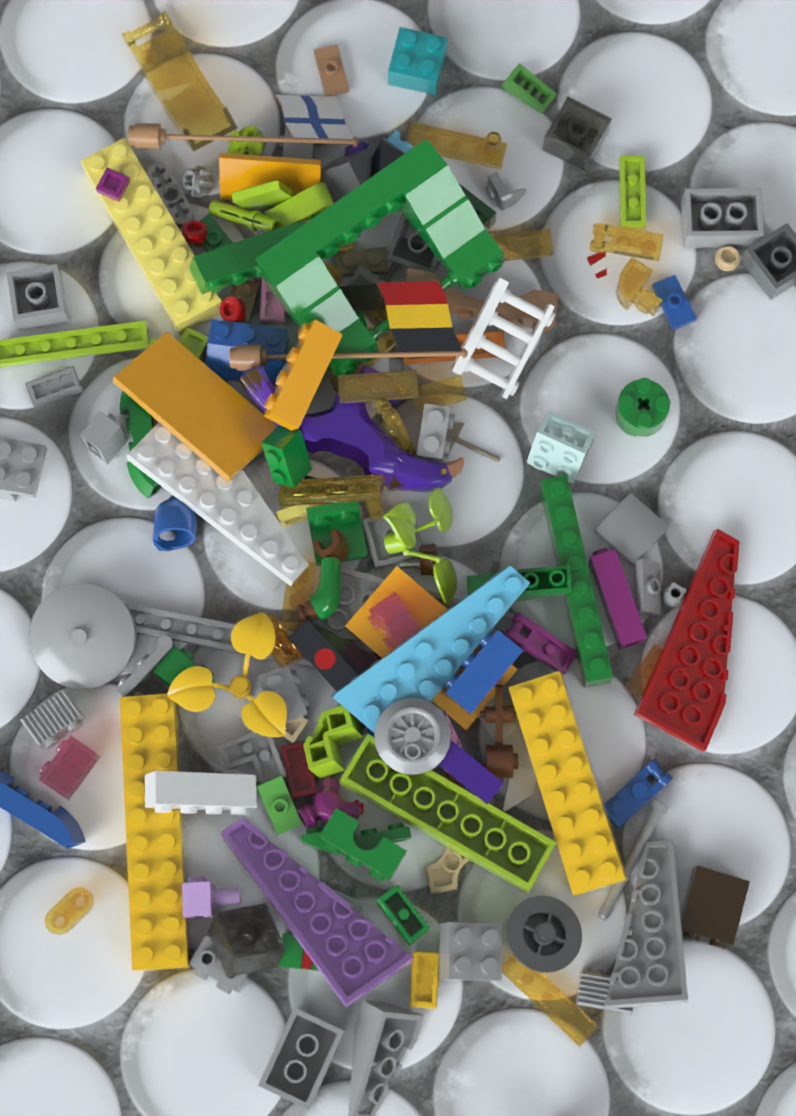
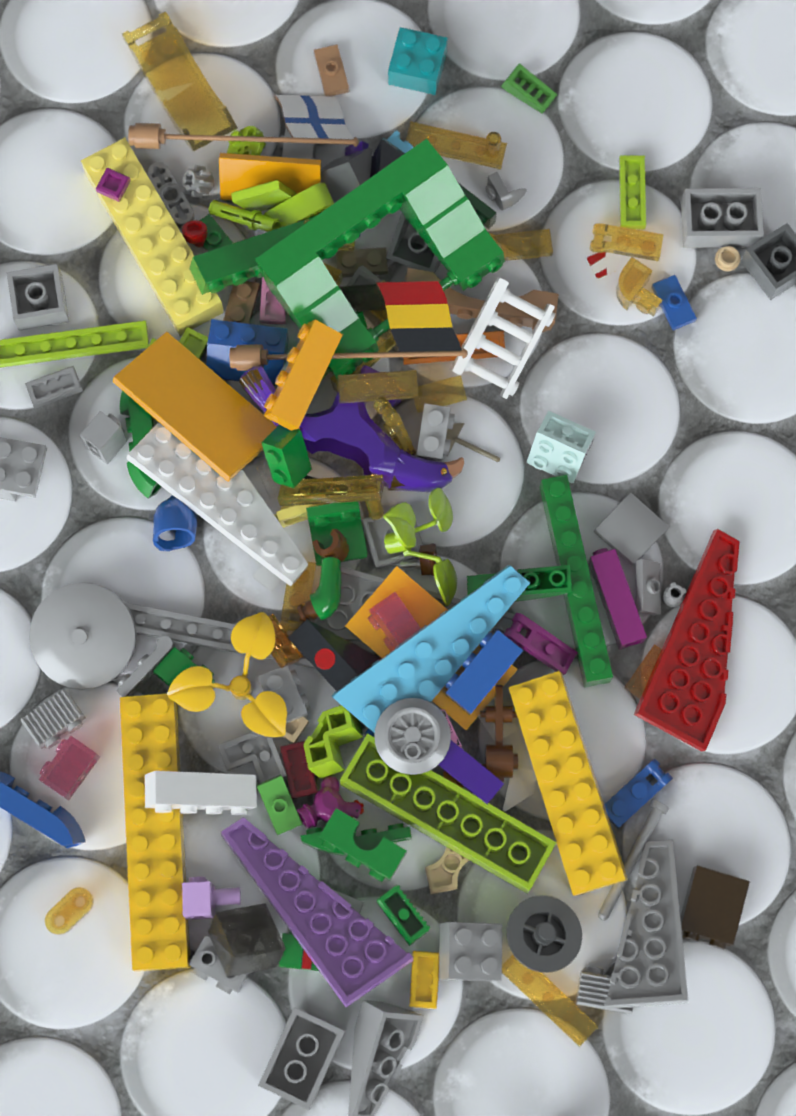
red tile [220,296,246,322] -> none
clear smoke brick [542,97,612,172] -> none
green brick [615,378,670,437] -> none

